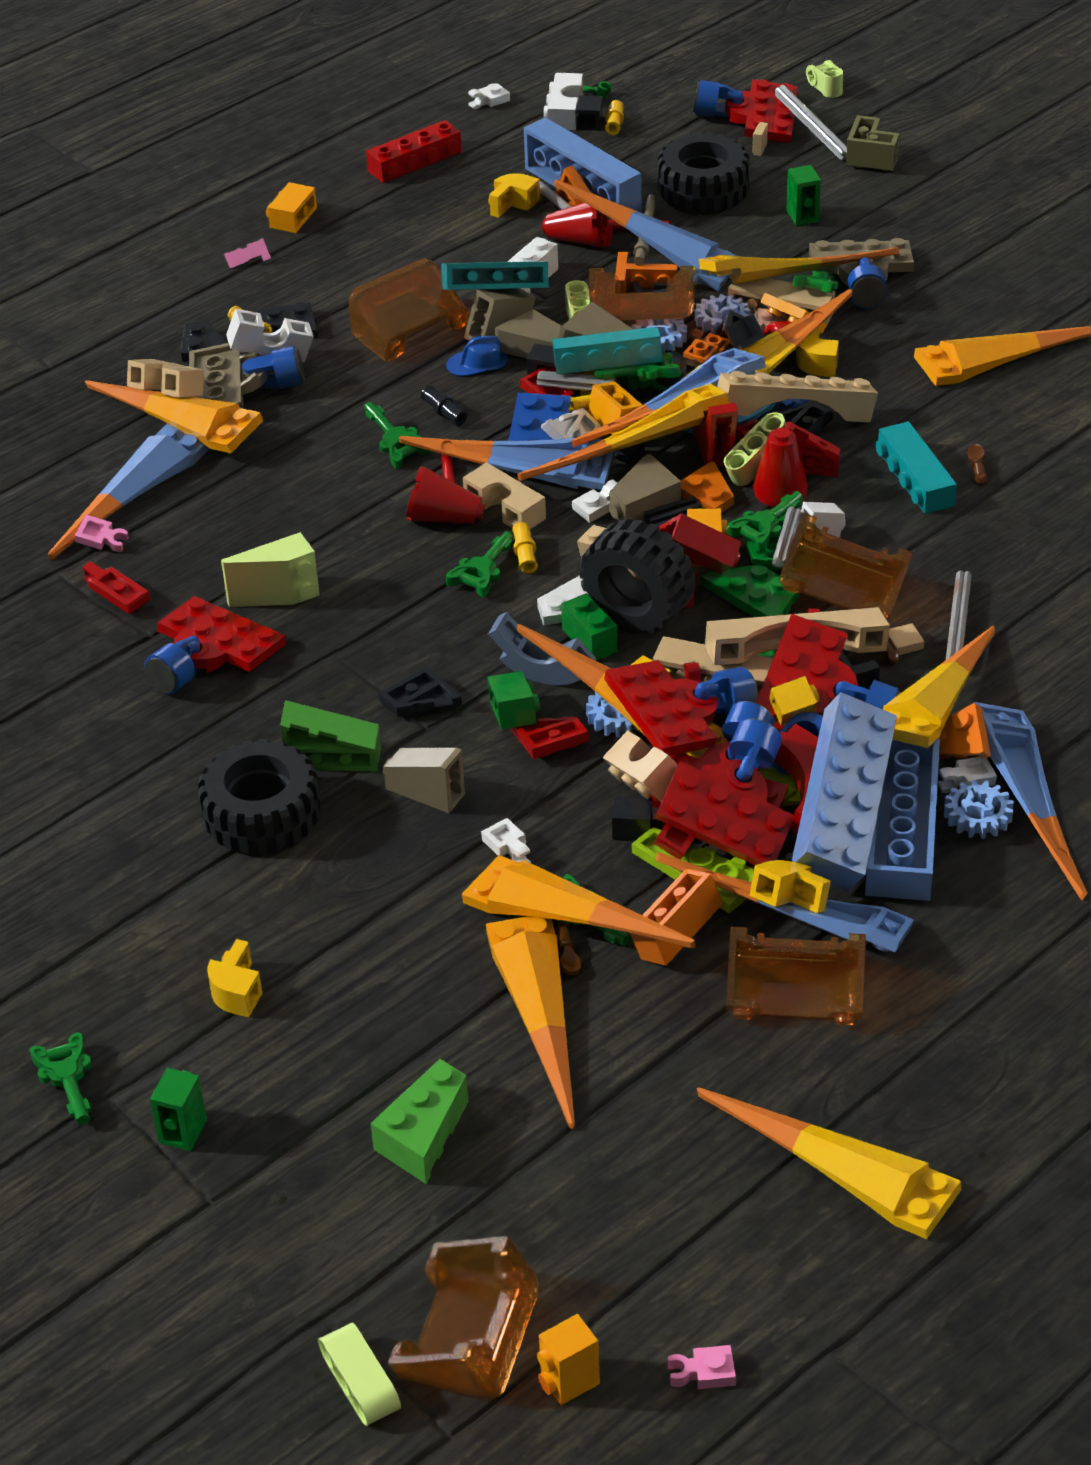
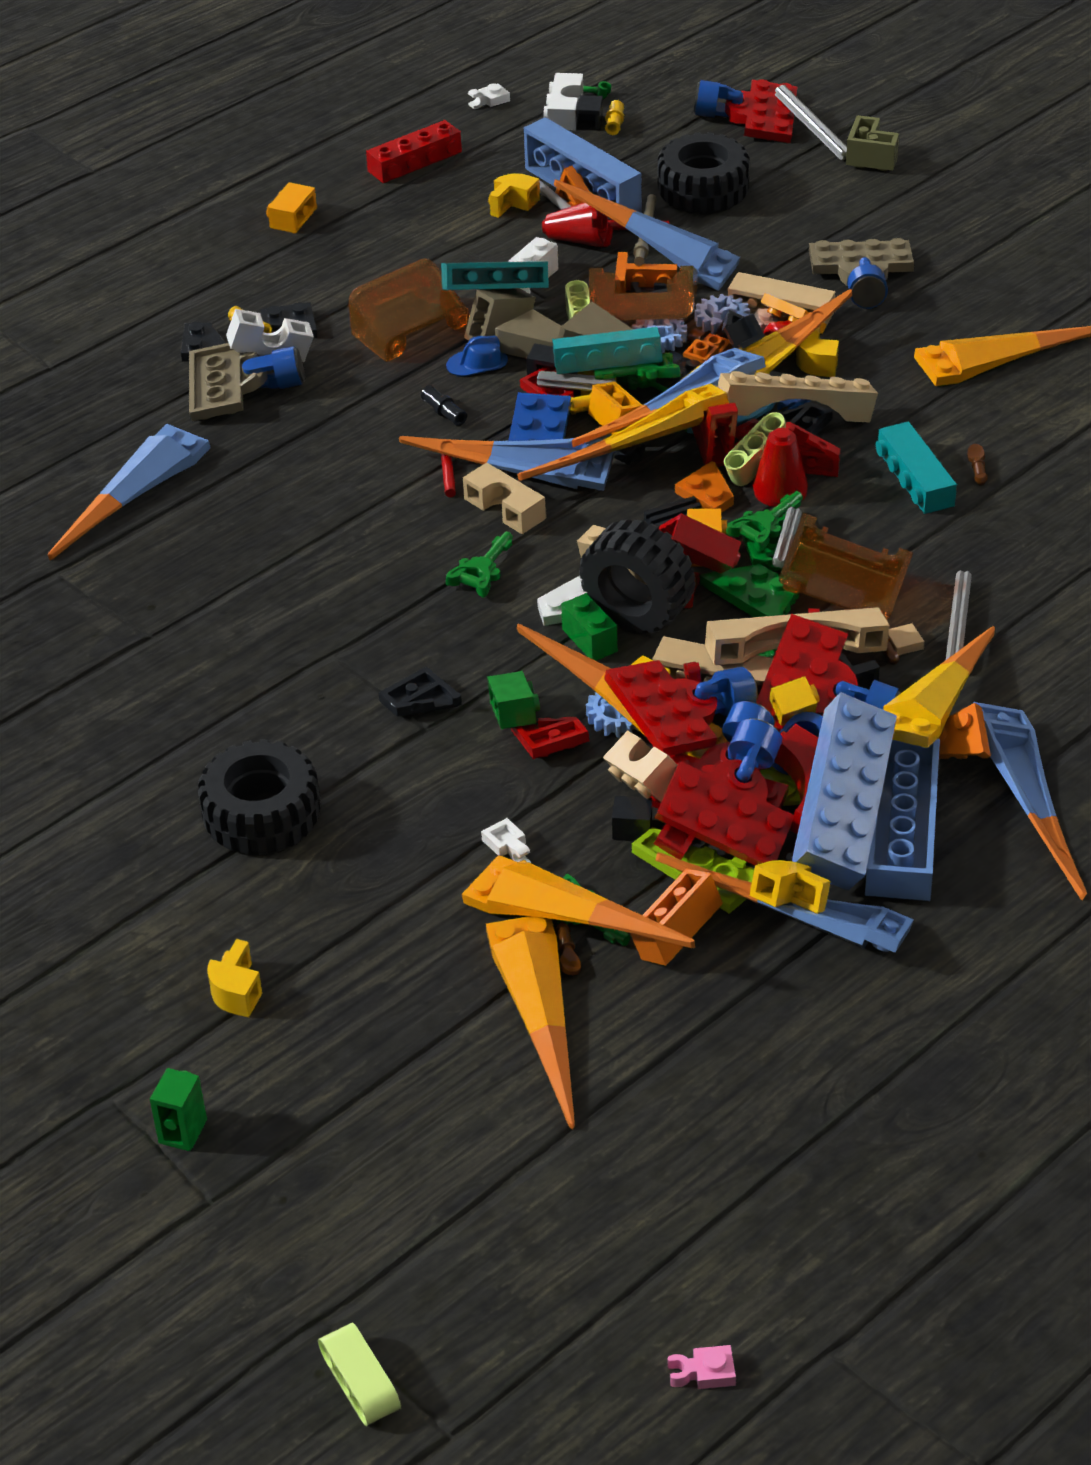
green piece [30,1032,92,1125] -> none
bright pink plate [75,515,129,552] -> none
red hinge [82,561,150,614] -> none
light orange plate [85,381,263,453] -> none
tan arch [127,359,204,398] -> none
red plate [144,596,286,695] -> none
yellowish green slope [221,532,320,607] -> none
bright pink piece [224,238,271,269] -> none
bright green wedge [280,700,381,772] -> none
green piece [364,401,431,470] -> none
bright green wedge [371,1059,468,1184] -> none
dark tan slope [383,748,465,813] -> none
clear orange windscreen [388,1236,538,1398] -> none
red cone [406,466,486,525] -> none
sand blue arch [488,612,596,685] -> none
yellow pin [512,522,538,574] -> none
light orange brick [537,1314,600,1406] -> none
white wing [541,408,601,440] -> none
white plate [572,480,617,523] -> none
dark tan slope [609,453,681,522] -> none
yellow plate [697,1088,961,1239] -> none
yellow plate [699,247,900,284] -> none
clear orange windscreen [726,927,866,1025] -> none
tan tile [752,122,768,156] -> none
green brick [786,165,821,226] -> none
green piece [793,270,839,293] -> none
white brick [799,502,845,542] -> none
yellowish green piece [806,60,843,98] -> none
white plate [937,756,997,793] -> none
light blue gear [944,780,1013,839] -> none

